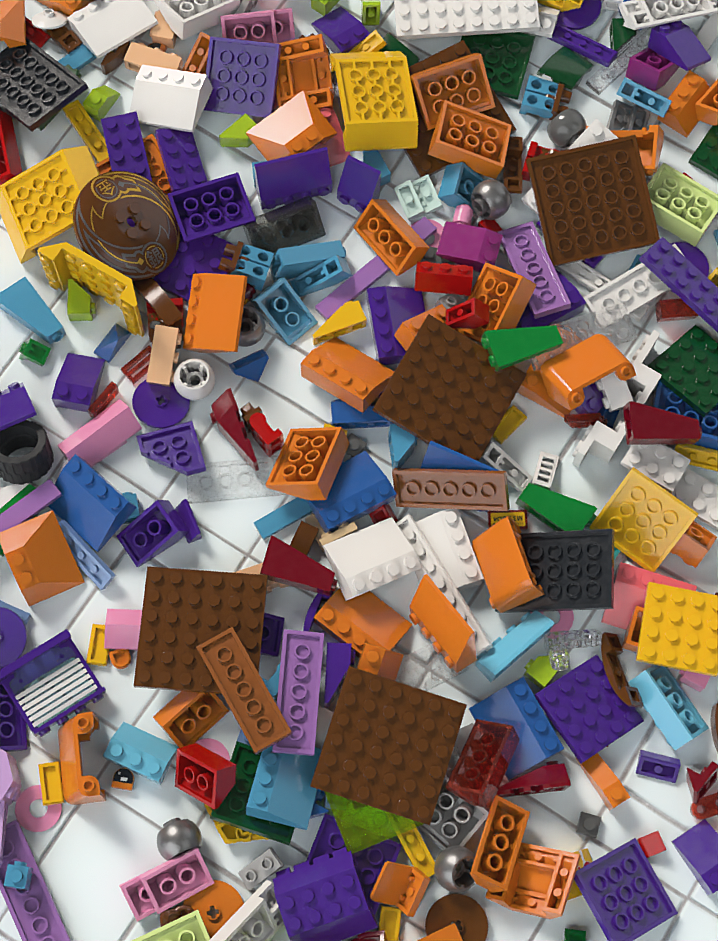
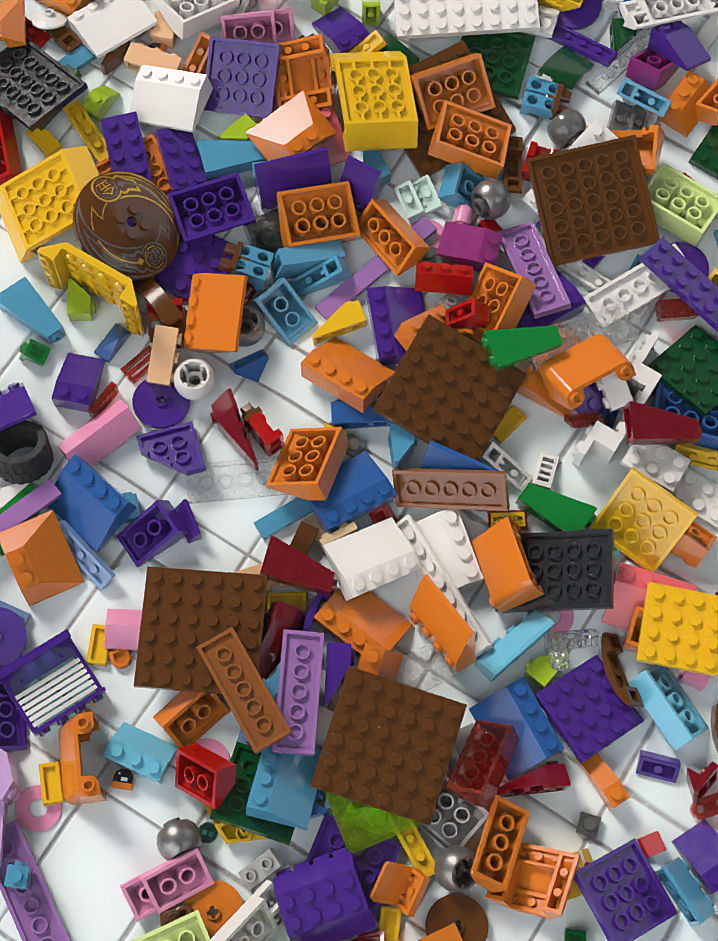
none -> yellow tile [25,128,63,158]
none -> dark azure slope [196,140,267,181]
none -> tile [199,822,218,844]
none -> dark red wedge [259,601,306,679]
none -> yellow tile [267,592,307,613]
none -> orange slope [277,181,360,248]
none -> dark azure slope [655,857,716,926]

